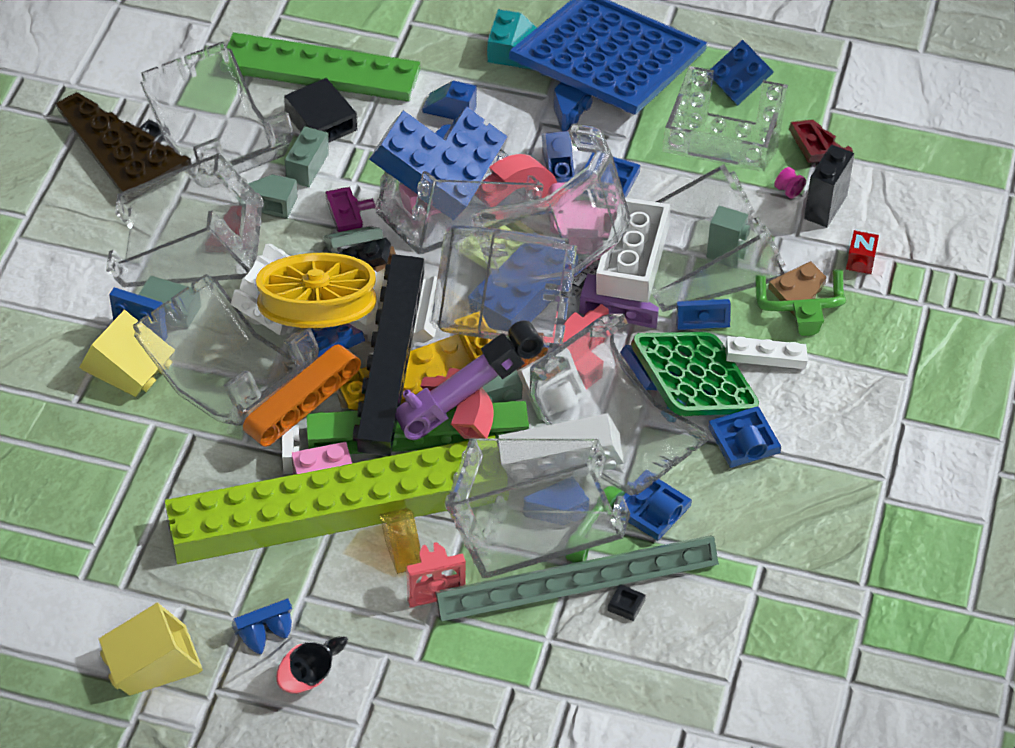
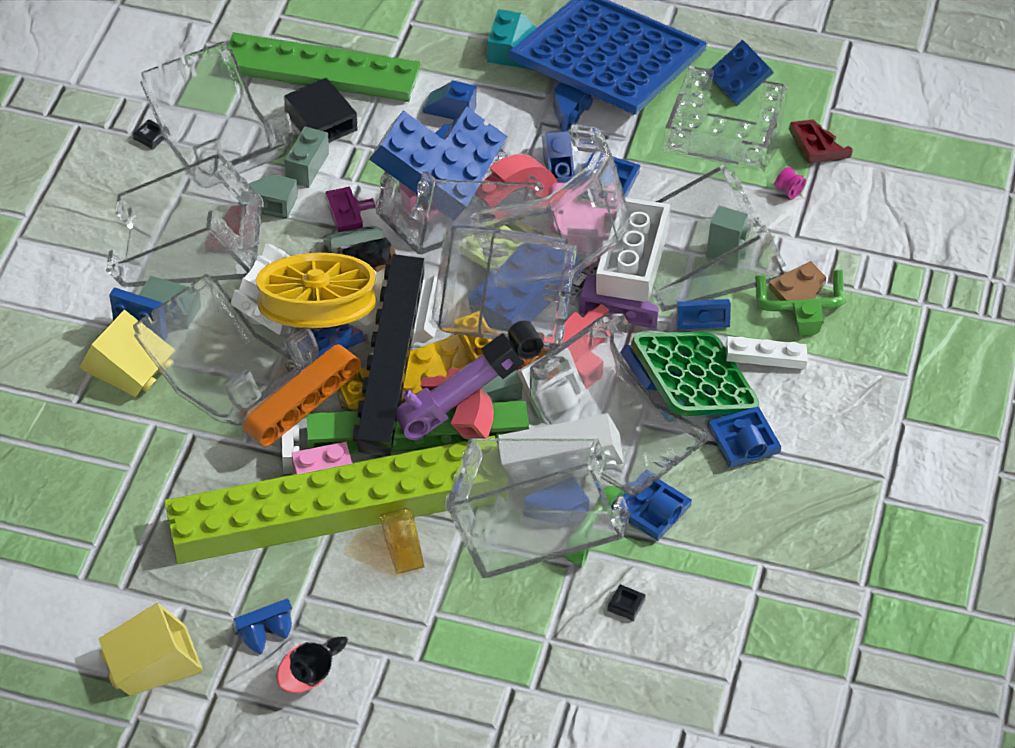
dark brown wing [55,92,193,201] -> none
coral piece [407,542,466,607] -> none
sand green plate [435,535,719,621] -> none
black brick [804,144,855,228] -> none
red brick [846,230,879,274] -> none

